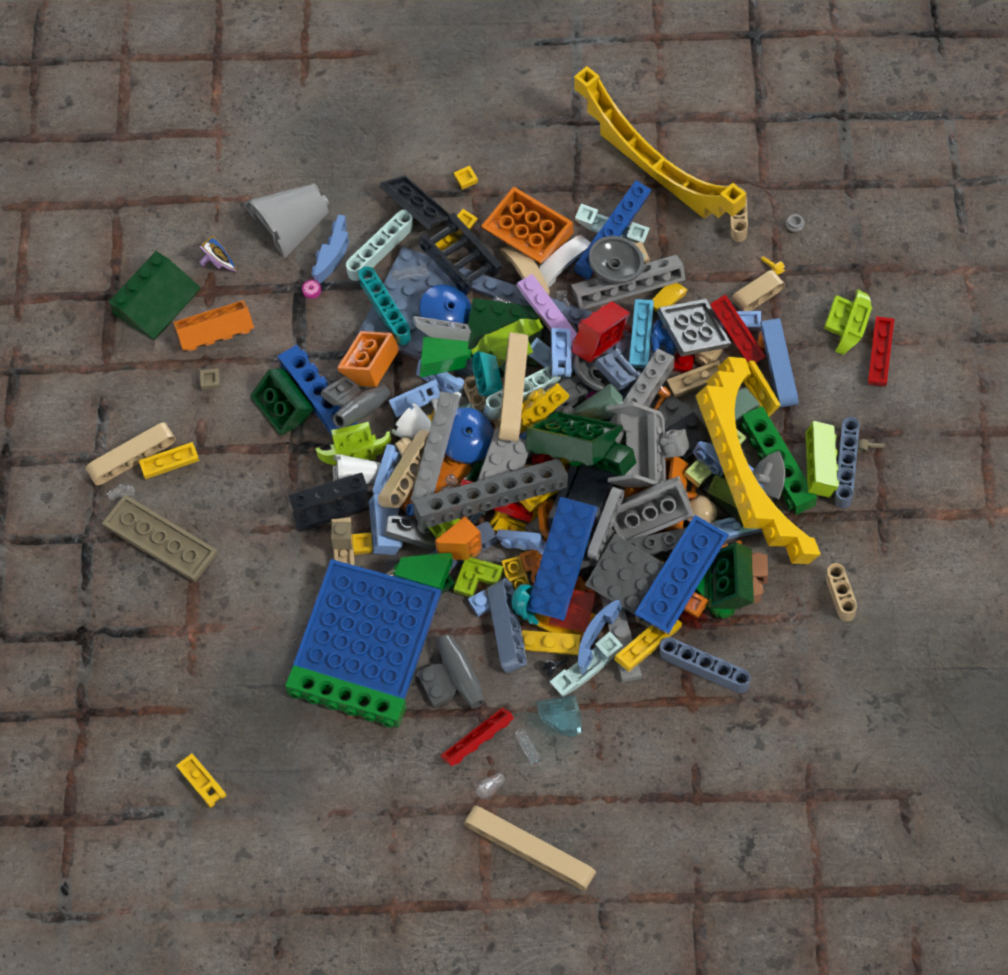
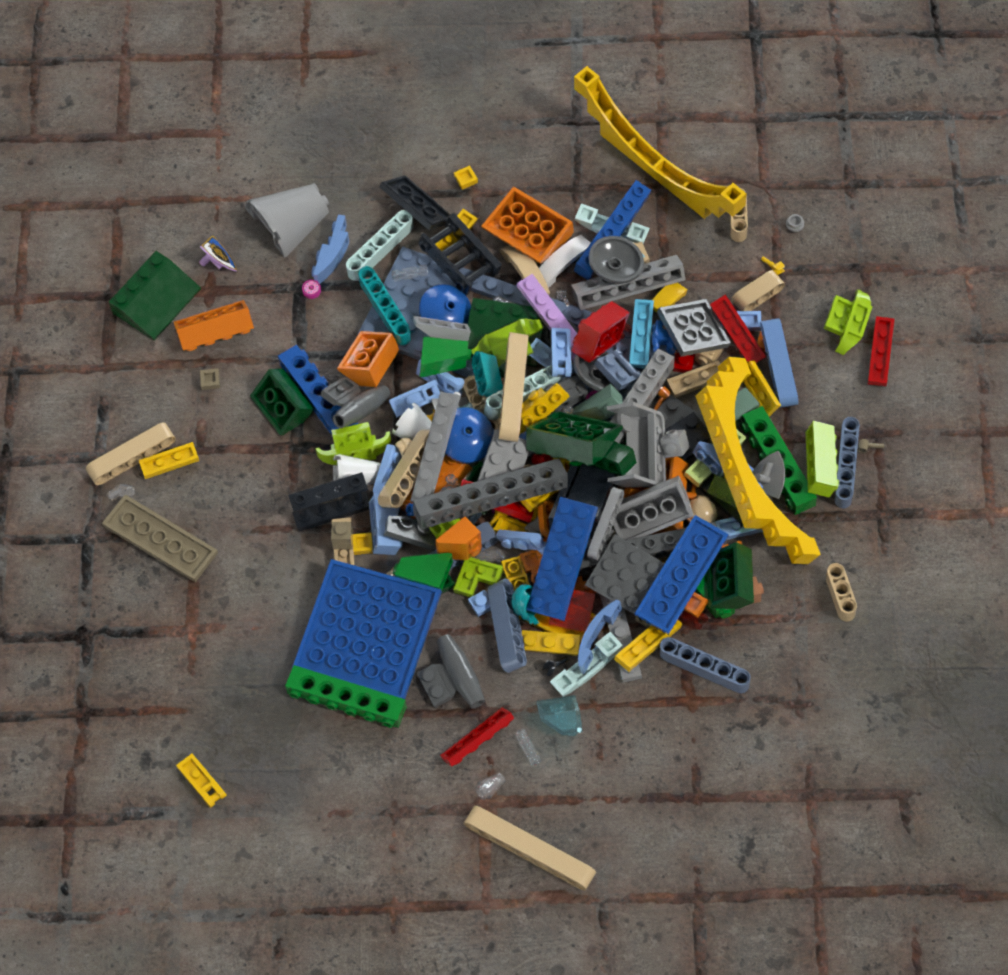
nougat brick [752,553,768,584] -> none

